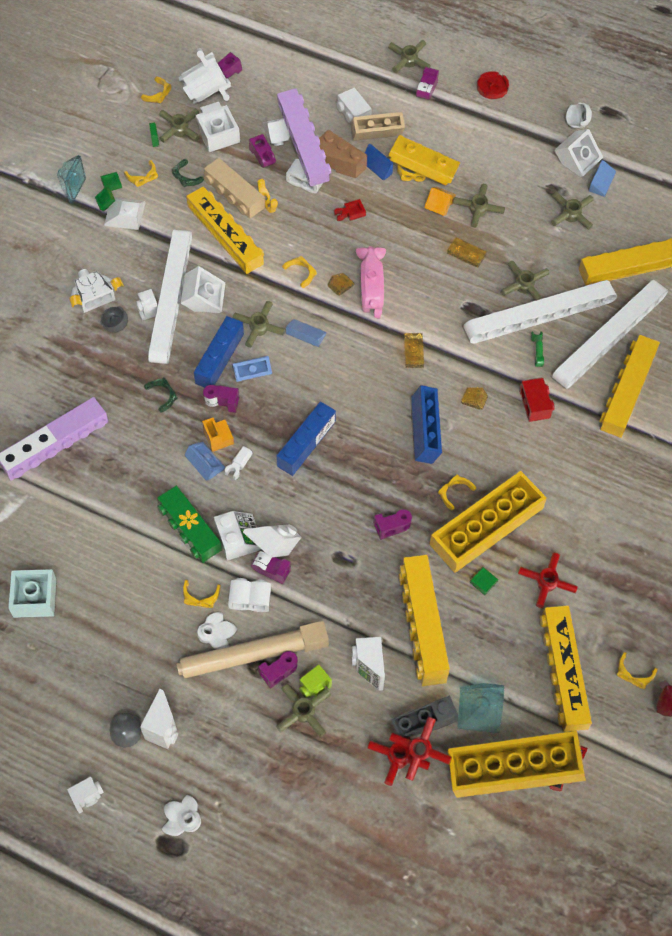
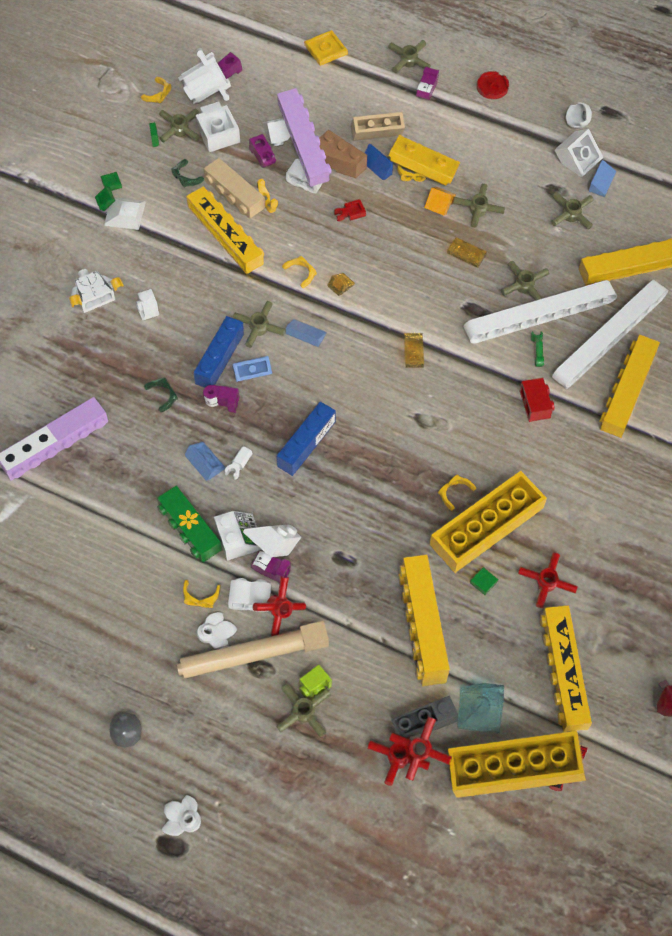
light aqua brick [9,569,56,618] -> none
clear light blue slope [57,155,86,204] -> none
white brick [67,777,104,814] -> none
dark grey hair [100,306,128,333] -> none
yellow cap [124,160,158,187] -> none
white slope [140,689,178,749] -> none
white beam [149,229,192,364] -> none
white slope [181,266,225,313] -> none
light orange piece [202,418,234,452] -> none
magenta leg [258,651,298,689] -> none
white brick [336,87,372,123] -> none
white slope [351,637,385,691] -> none
bright pink animal [356,246,386,319] -> none
magenta leg [373,509,412,540] -> none
blue brick [411,385,442,464] -> none
clear yellow slope [461,388,488,410] -> none
yellow cap [617,652,658,689] -> none
none -> red bar [253,576,306,636]
none -> yellow tile [304,30,348,66]

